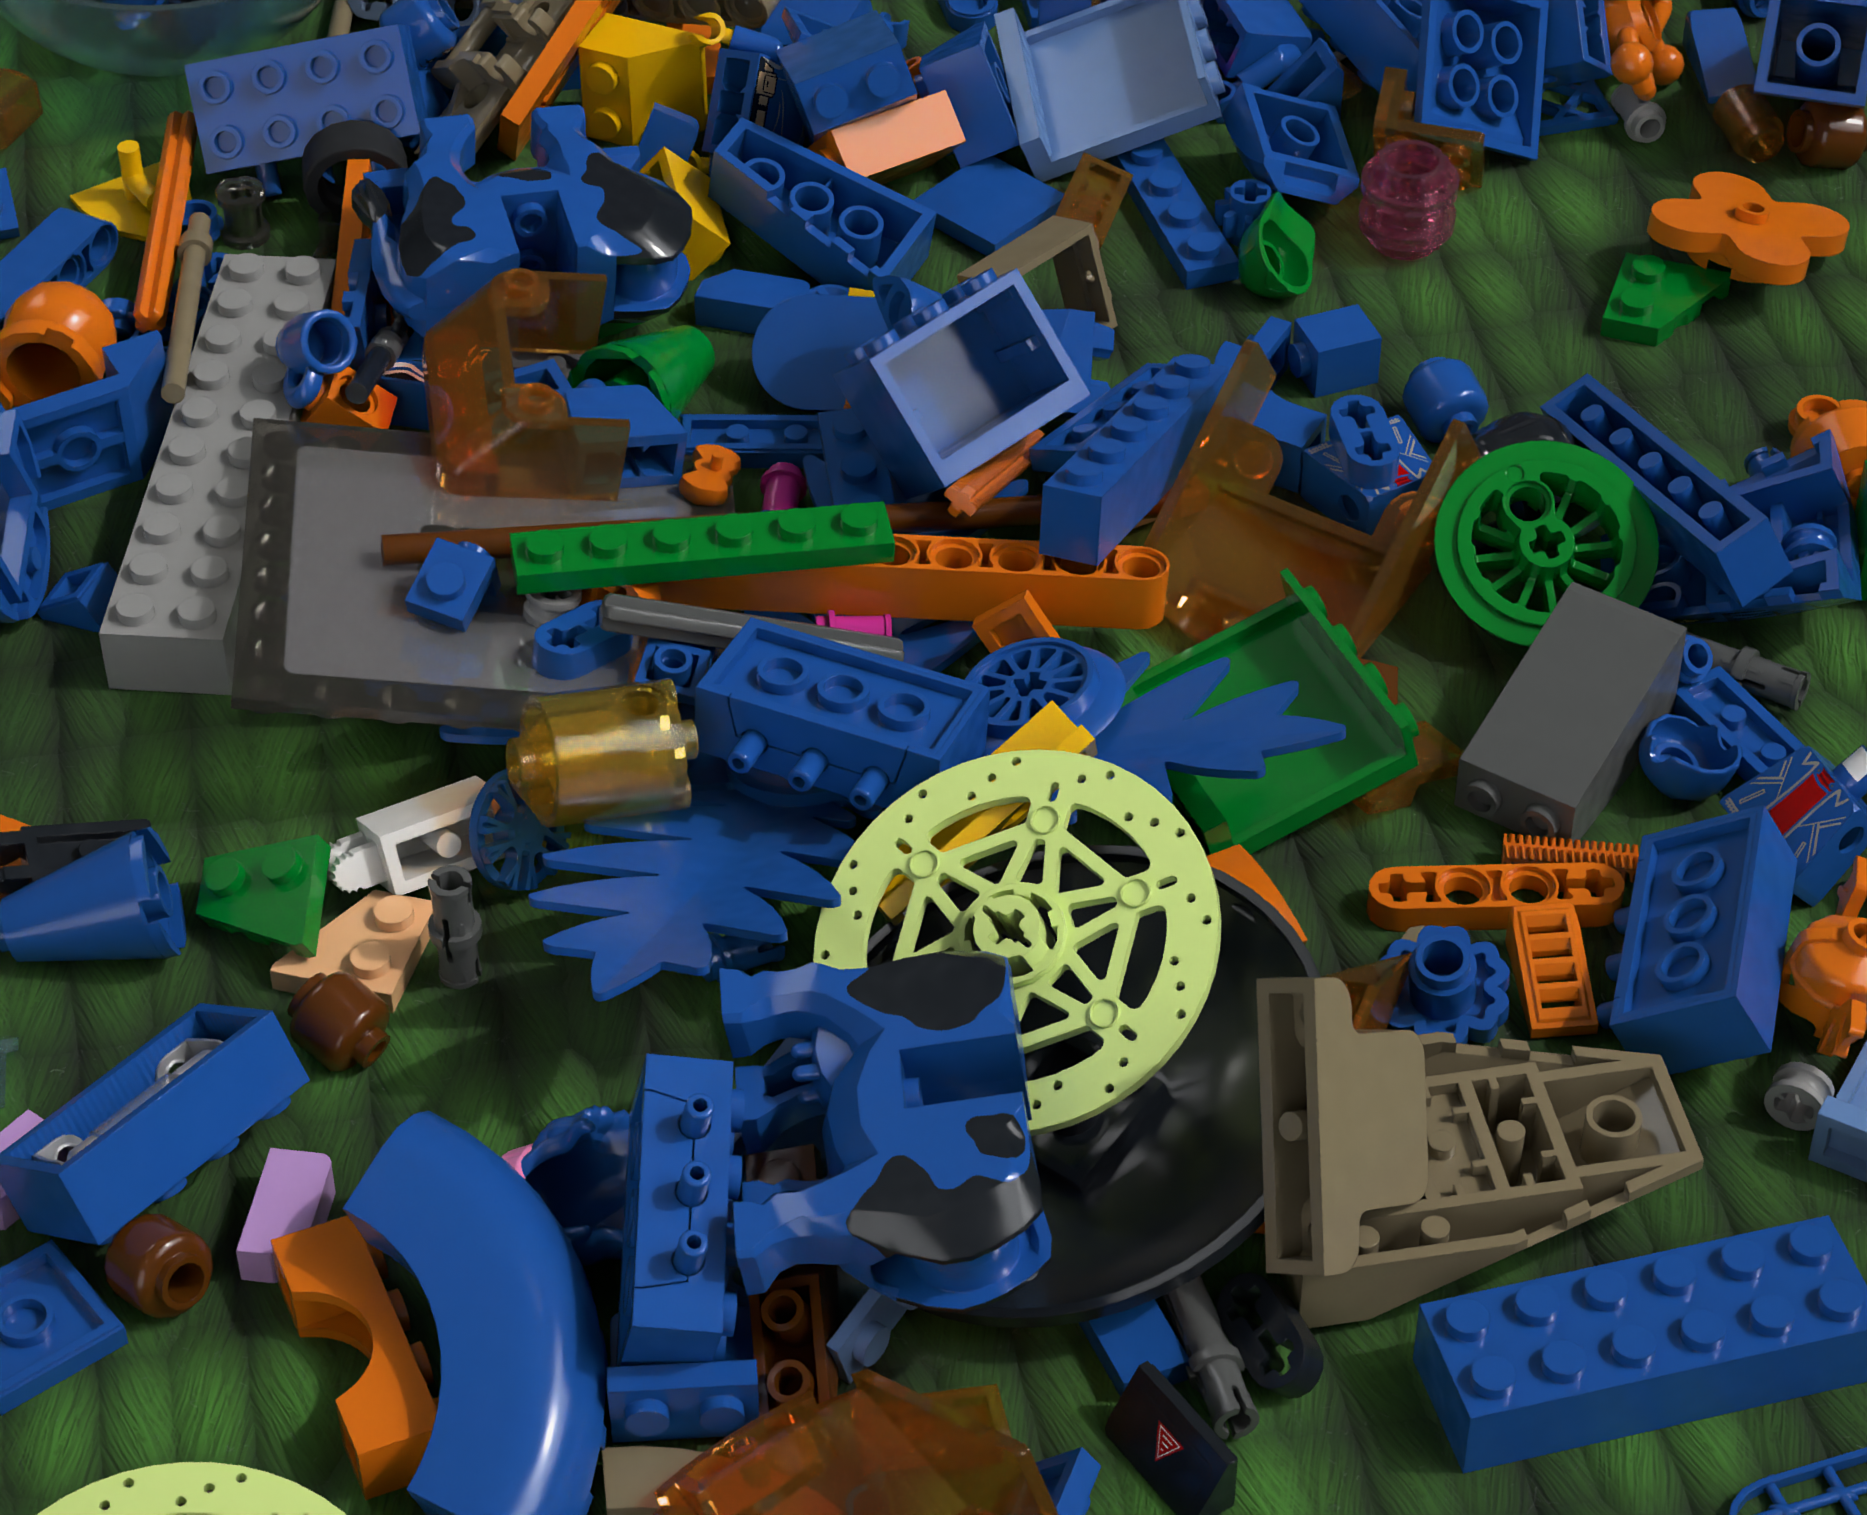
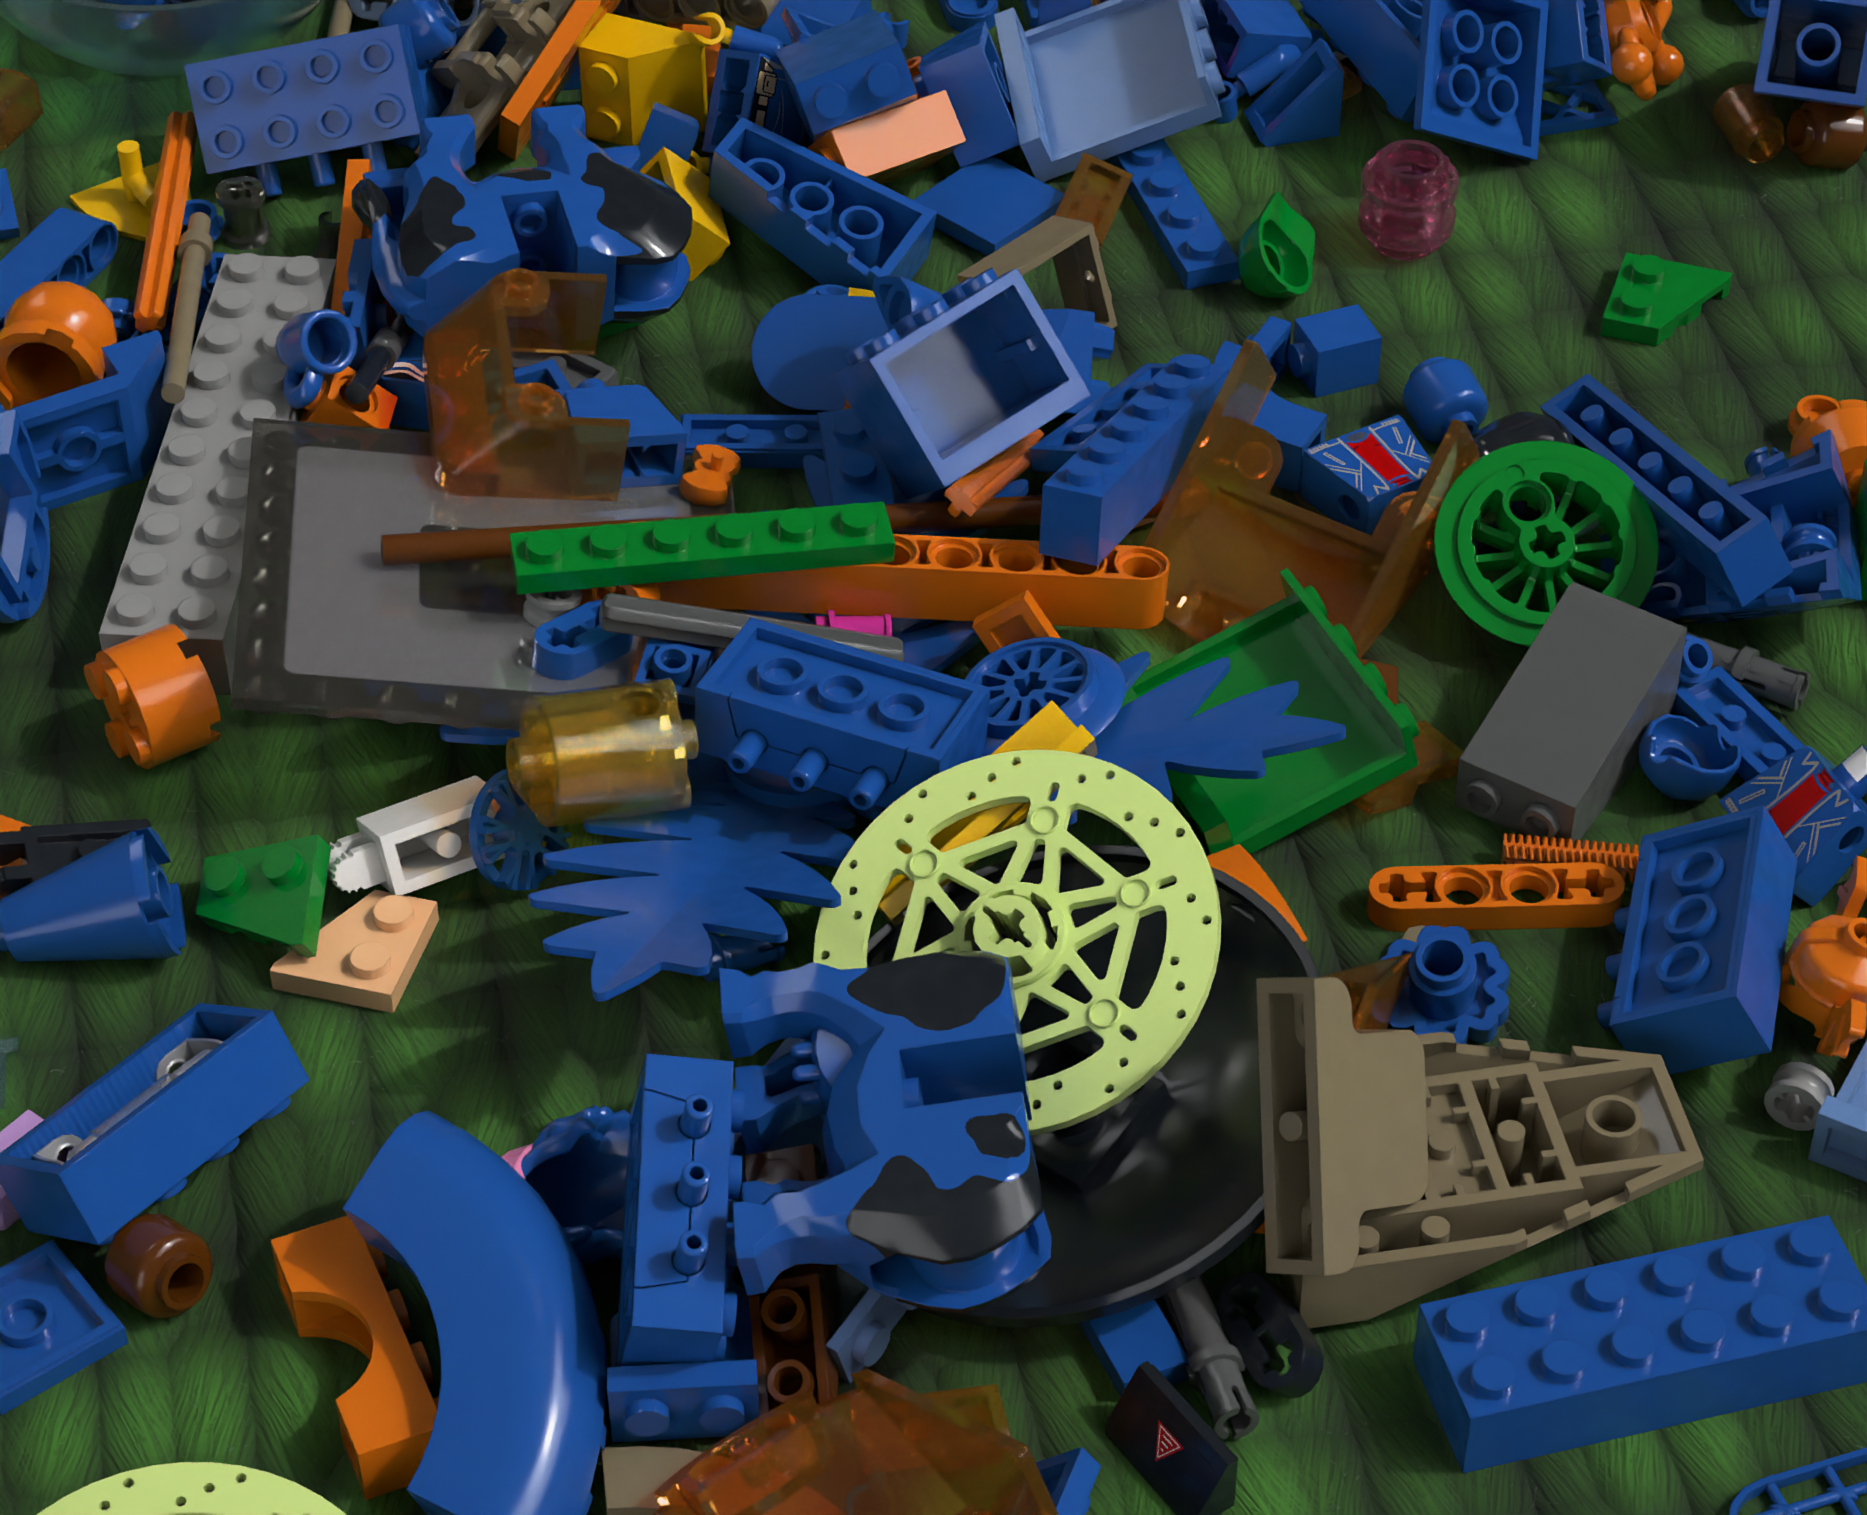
blue slope [37,562,118,632] -> none
lavender piece [236,1148,336,1283] -> none
reddish brown head [287,971,390,1073] -> none
black tyre [302,120,408,224] -> none
blue bracket [404,537,501,633] -> none
dark grey pin [428,865,483,990] -> none
green cone [567,325,715,419] -> none
blue piece [694,269,810,334] -> none
dark pink pin [760,462,807,511] -> none
blue gear [1214,179,1276,247] -> none
blue slope [1222,83,1360,205] -> none
blue beam [1329,395,1400,489] -> none
clear orange bracket [1373,66,1485,191] -> none
orange slope [1505,902,1599,1039] -> none
light grey pin [1611,83,1666,143] -> none
orange plant [1647,172,1850,285] -> none
blue slope [1682,8,1761,104] -> none
none -> orange brick [84,623,221,769]

